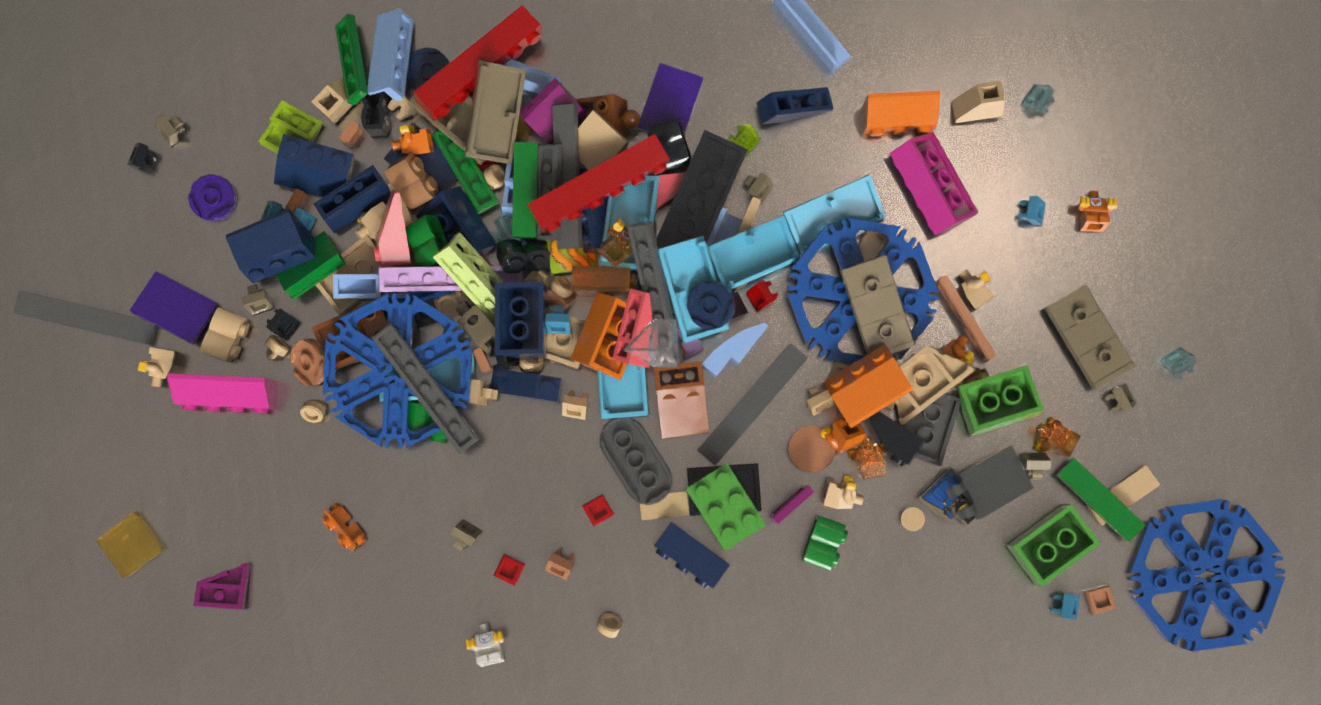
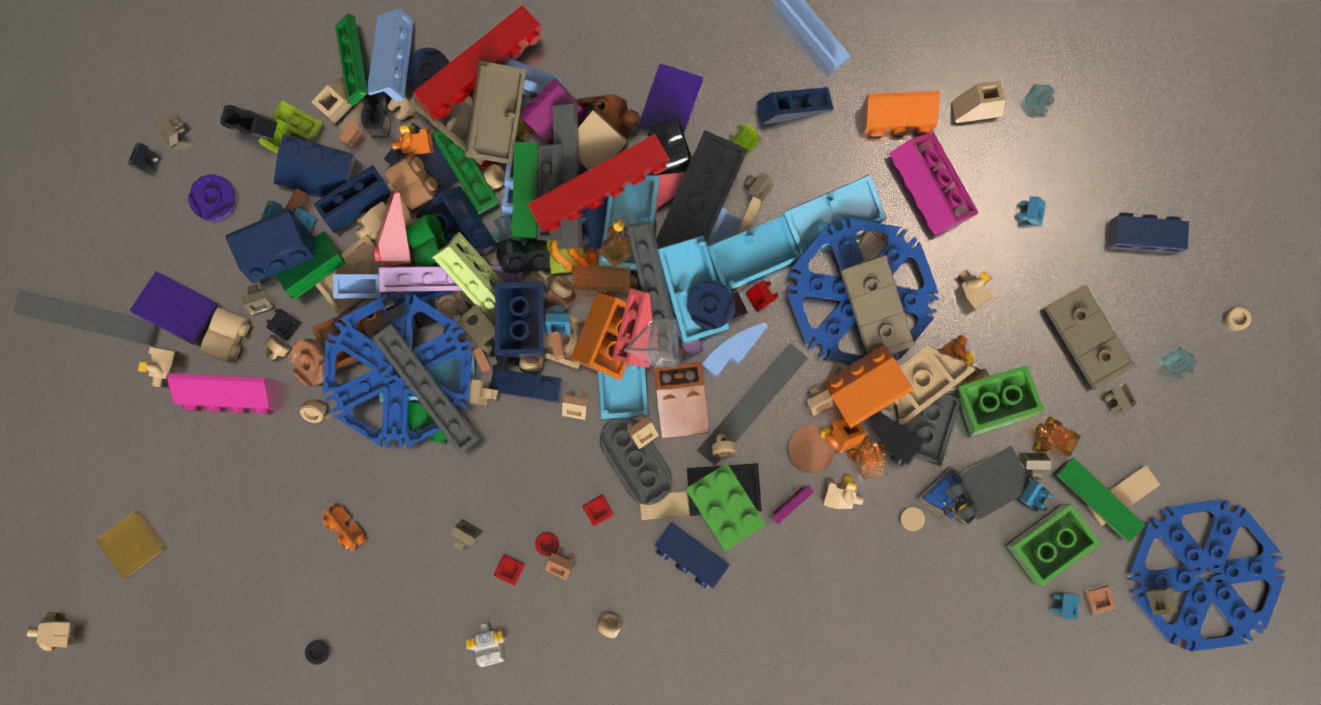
magenta wing [193,563,251,611] -> none
green brick [801,515,848,571] -> none
nougat tile [935,275,997,362] -> none
orange piece [1078,191,1117,232] -> none
none -> tan piece [27,612,72,651]
none -> black brick [220,105,278,140]
none -> black tile [305,639,331,665]
none -> black tile [380,296,410,324]
none -> red tile [535,532,560,556]
none -> nougat tile [550,332,565,360]
none -> tan tile [627,415,659,449]
none -> tan tile [712,433,736,458]
none -> dark azure tile [1020,479,1054,512]
none -> dark blue brick [1109,213,1189,253]
none -> dark tan tile [1146,588,1179,615]
none -> tan tile [1224,306,1251,331]

